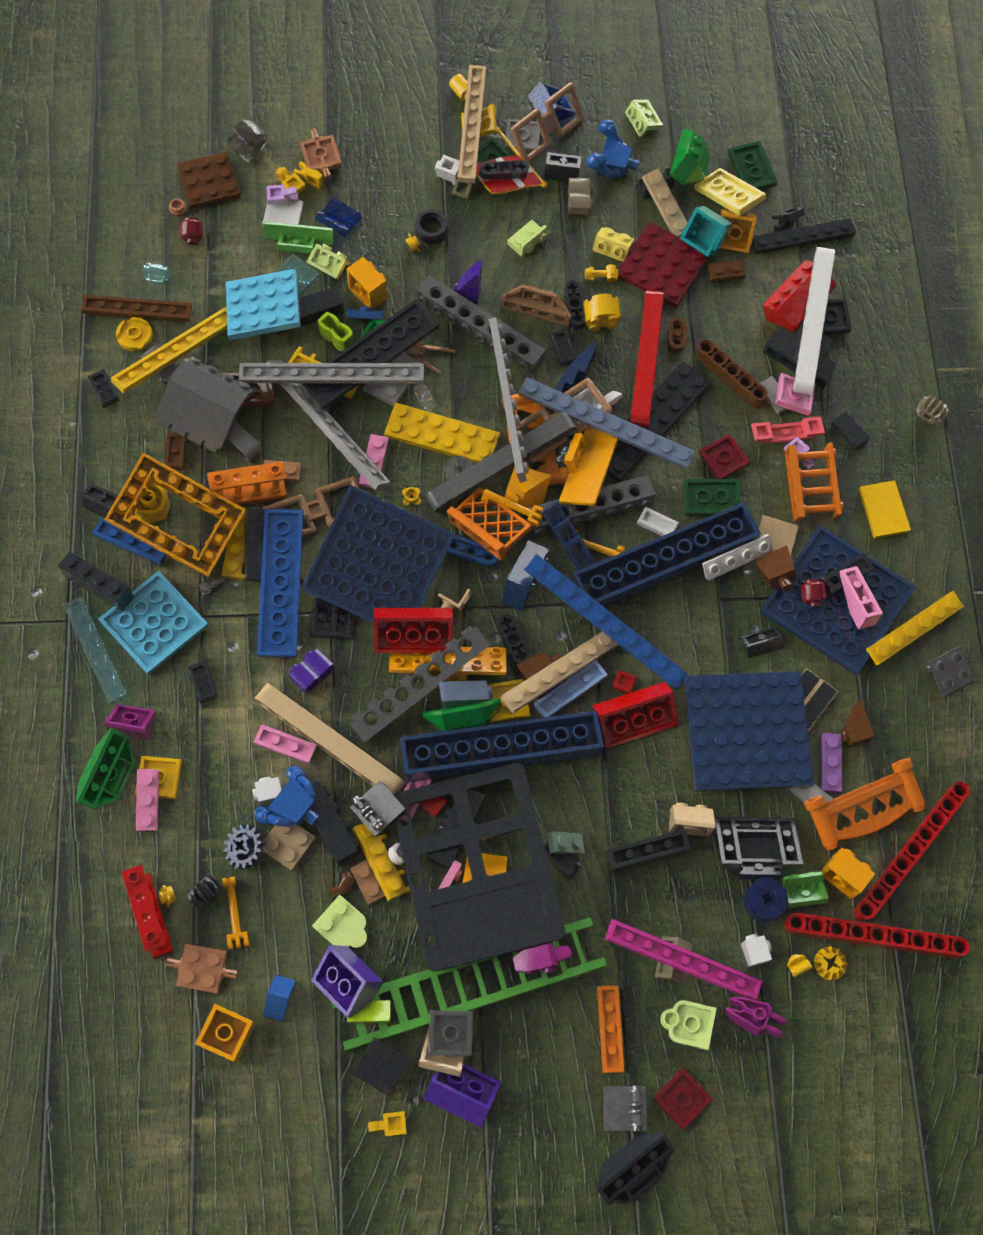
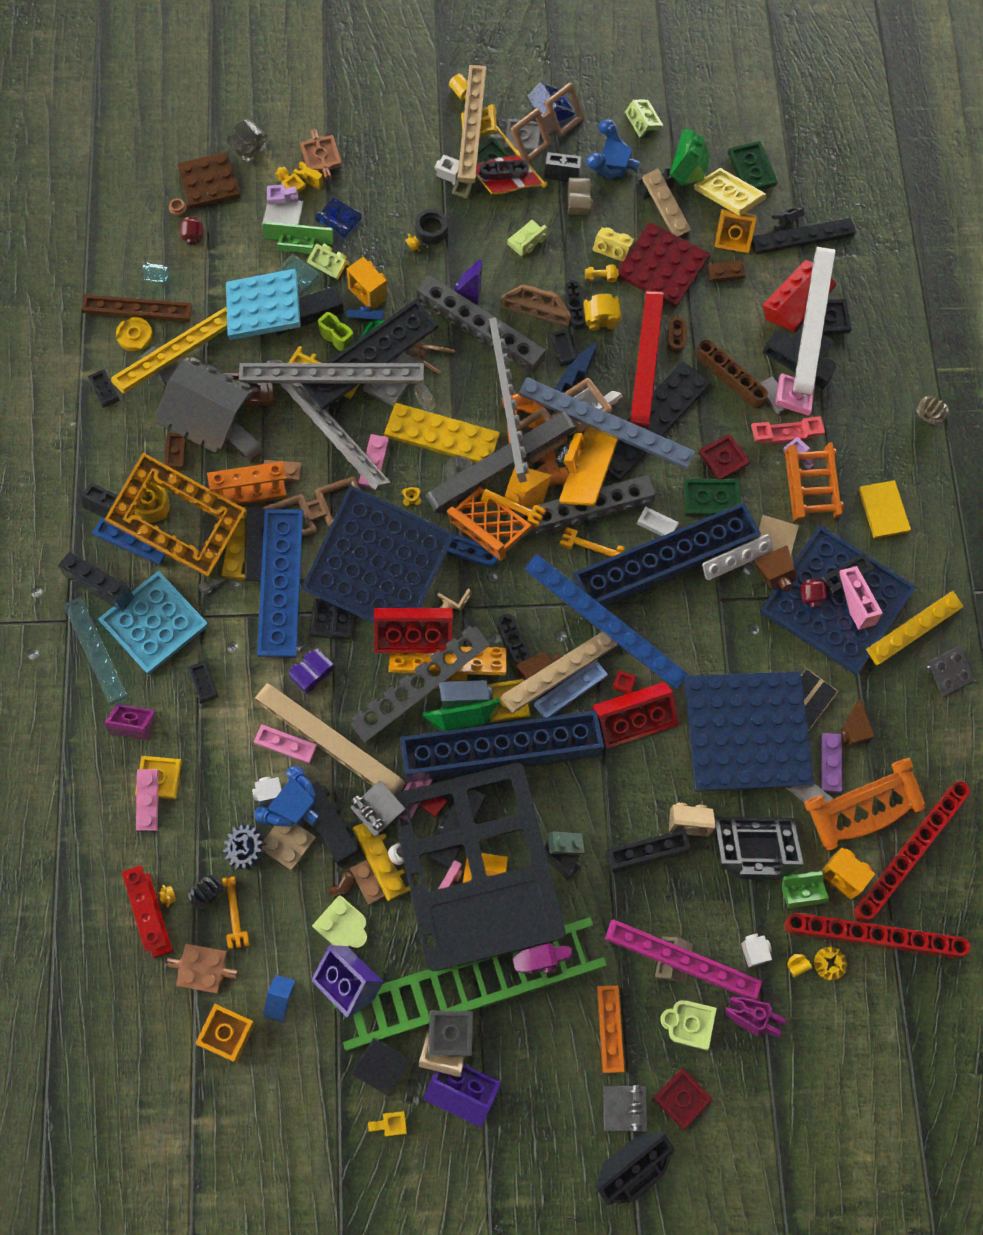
green wedge [76,728,136,810] -> none
lime slope [347,1000,391,1023] -> none
dark blue wedge [501,540,549,611] -> none
dark blue slope [541,501,595,571] -> none
teal piece [680,206,732,257] -> none
black slope [740,626,784,658] -> none
clear blue brick [743,878,788,923] -> none
black tile [831,411,870,450] -> none

